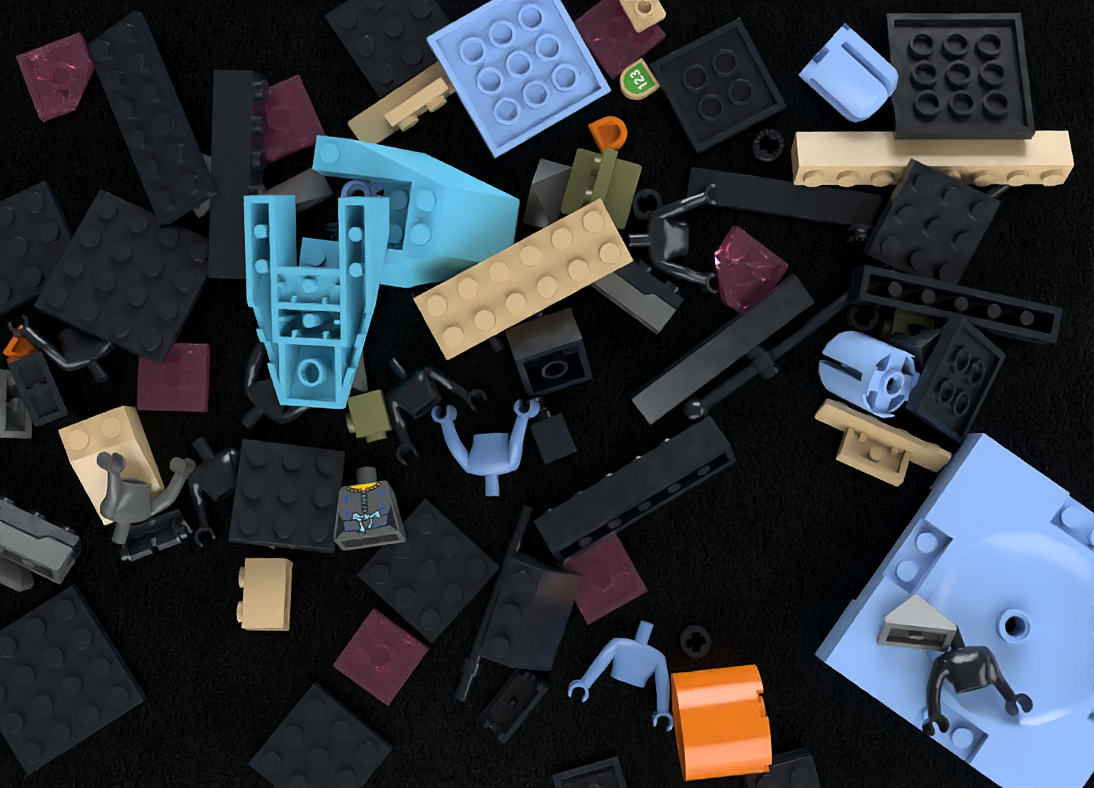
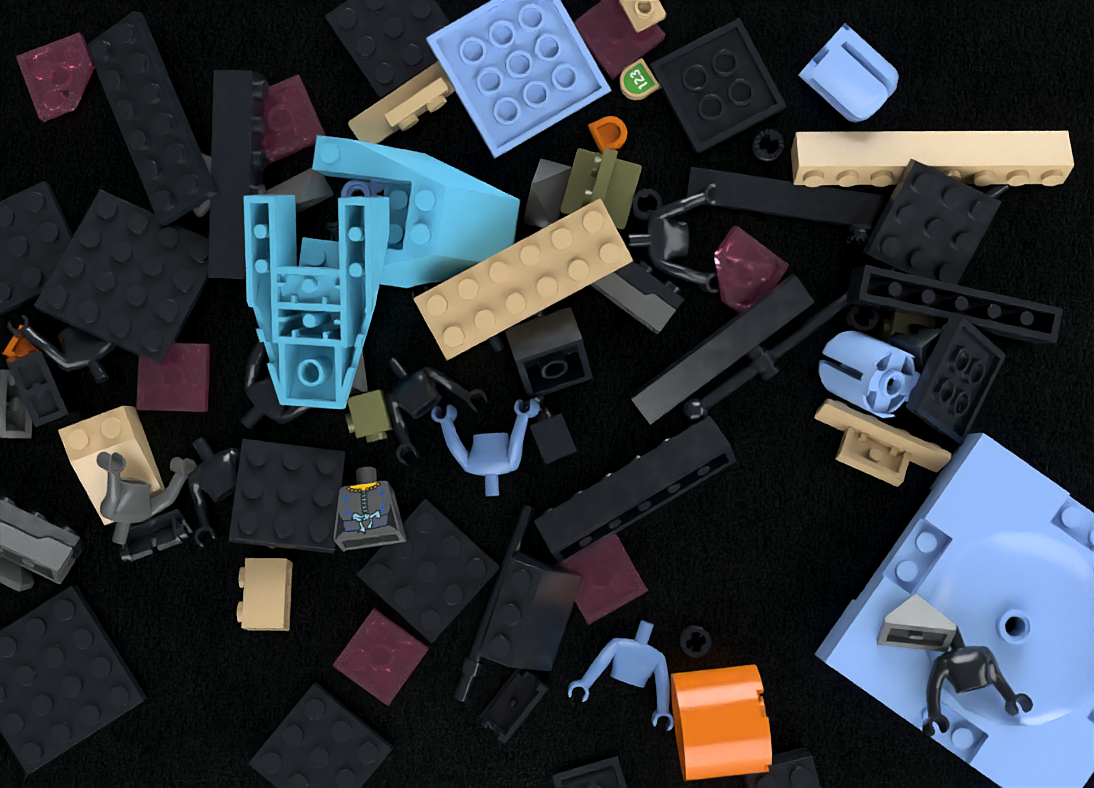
black plate [884,13,1035,140] -> none

